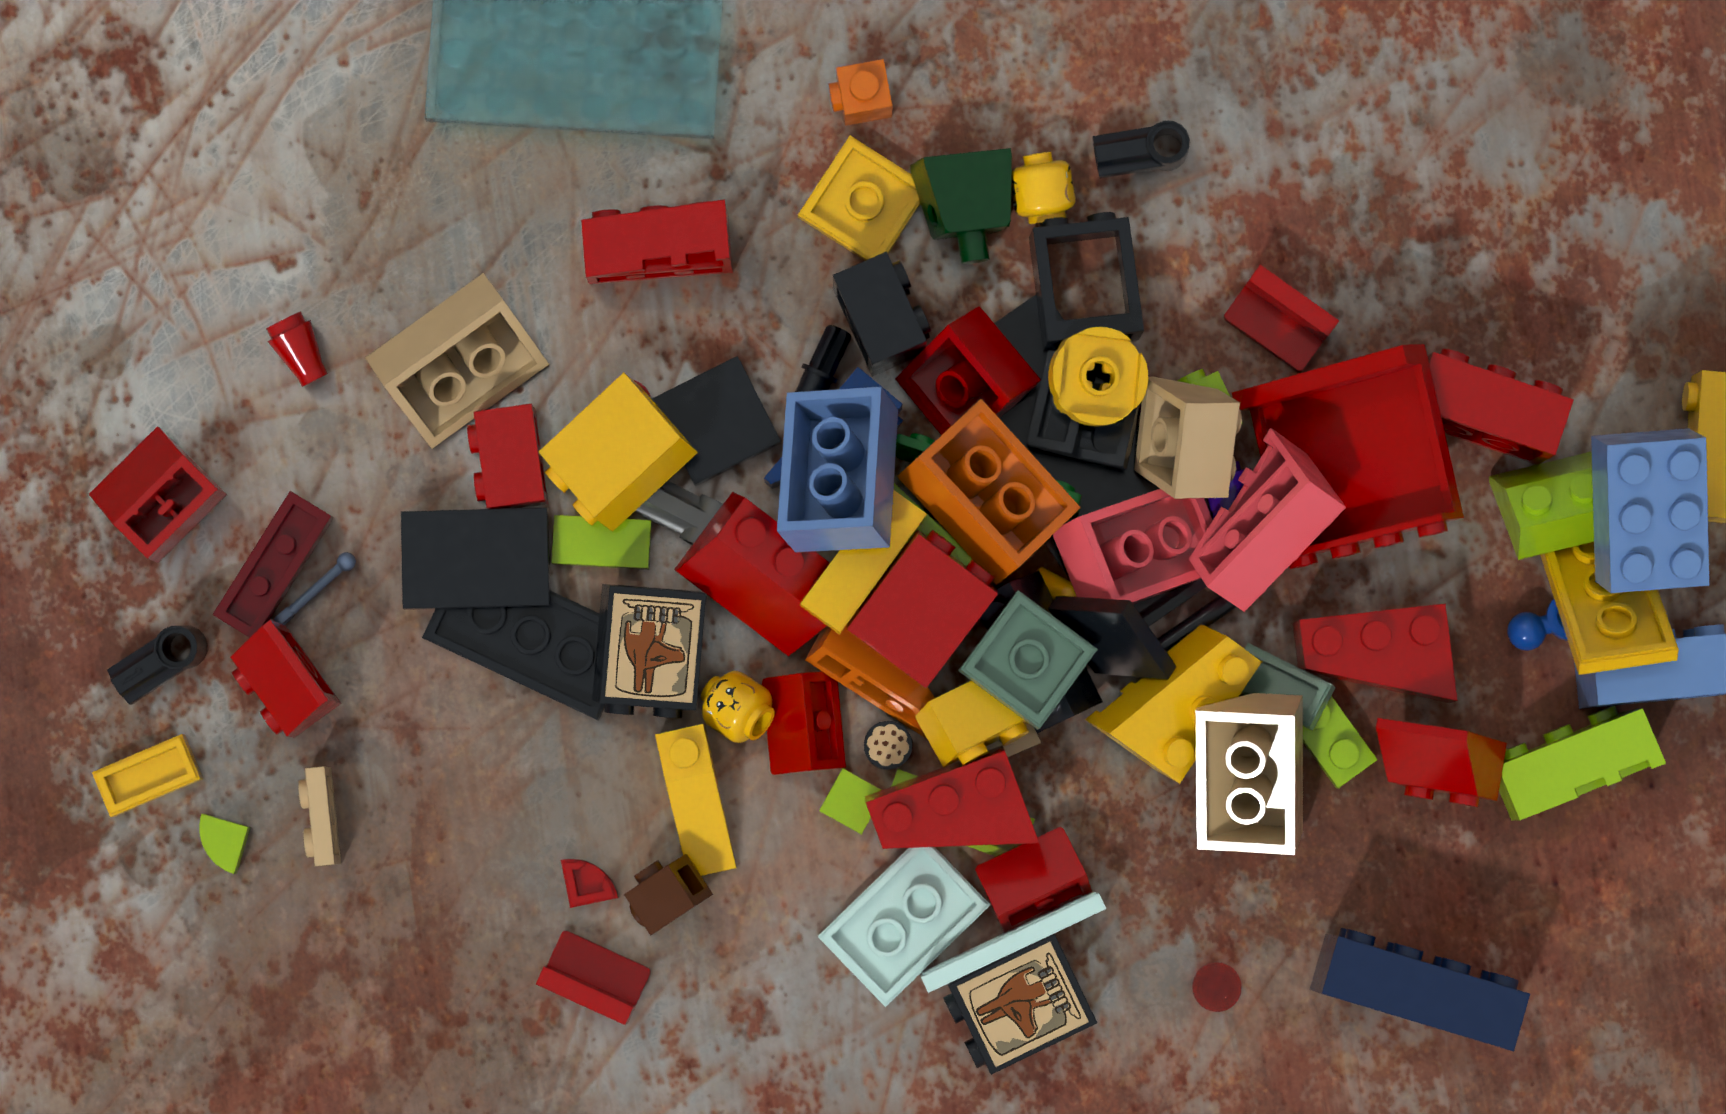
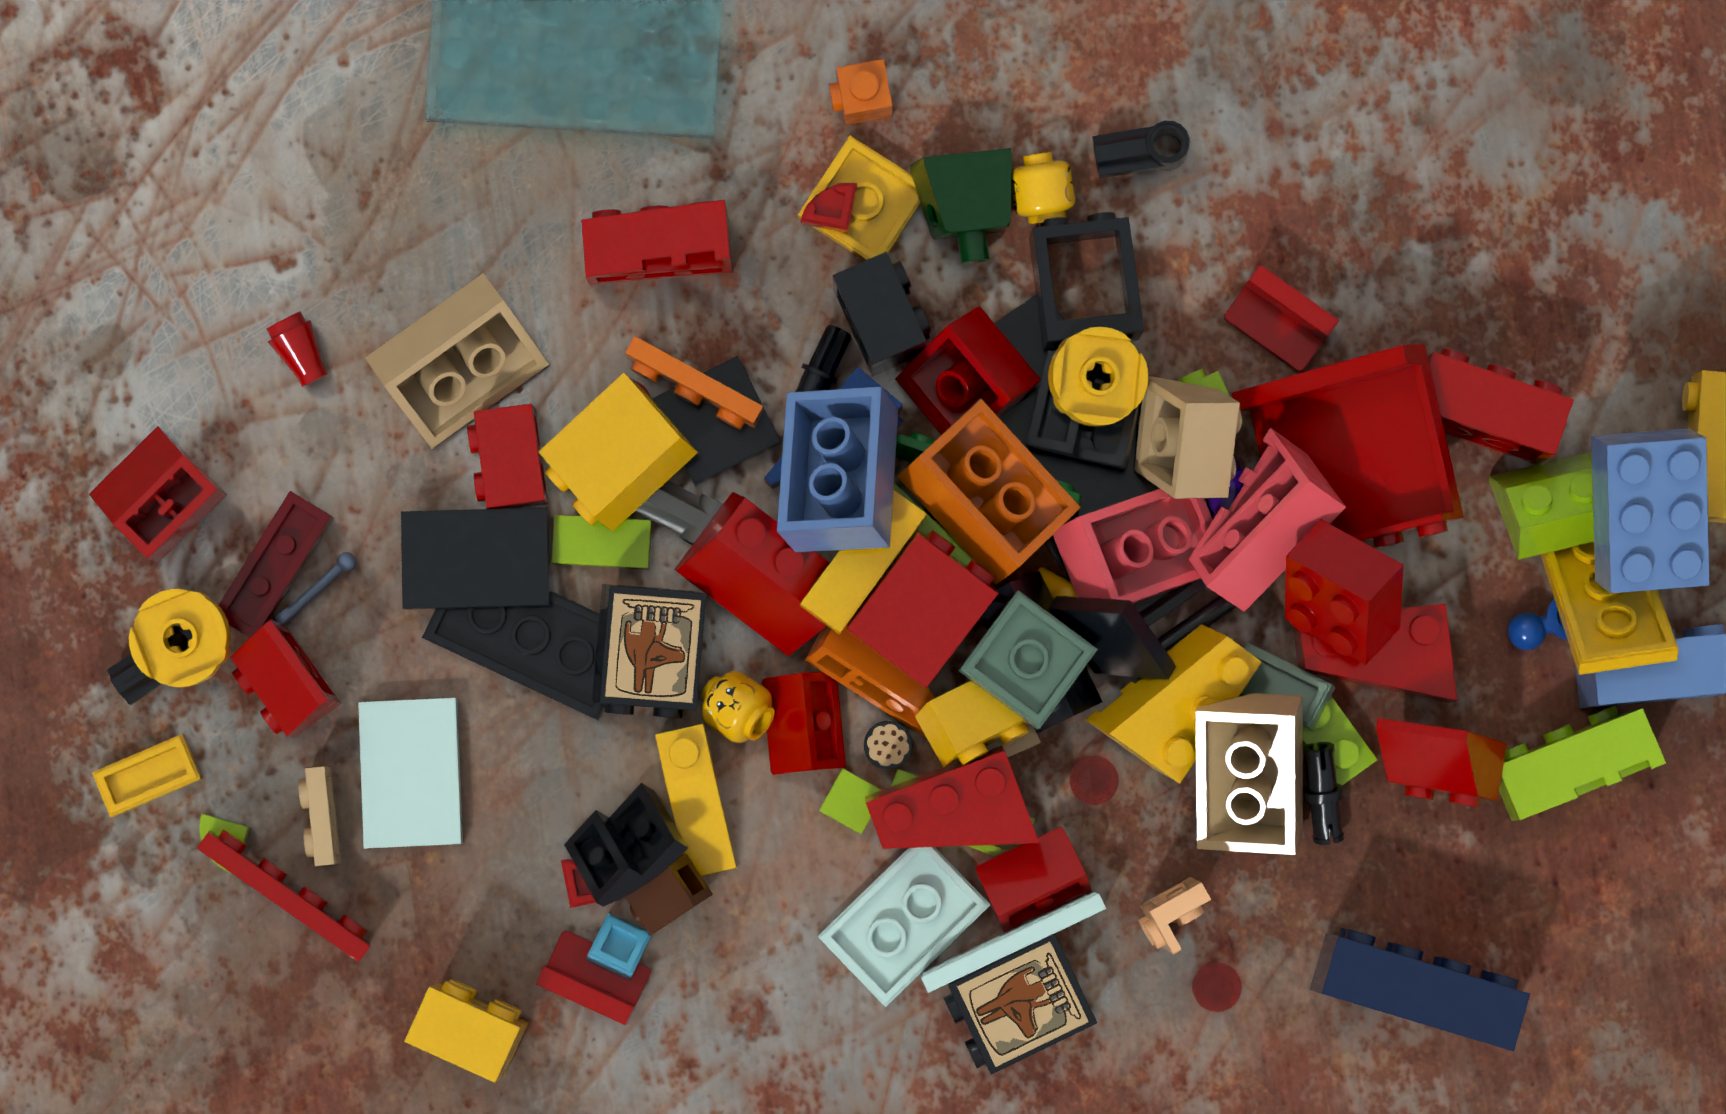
none -> yellow plate [129,589,231,687]
none -> red plate [196,829,370,962]
none -> light aqua tile [358,698,463,849]
none -> yellow brick [404,979,529,1083]
none -> black slope [564,783,688,907]
none -> medium azure tile [586,913,651,980]
none -> orange plate [625,336,764,430]
none -> red tile [800,183,857,233]
none -> clear red plate [1069,756,1119,805]
none -> light nougat bracket [1138,877,1211,955]
none -> red brick [1285,519,1404,665]
none -> black pin [1303,742,1344,845]

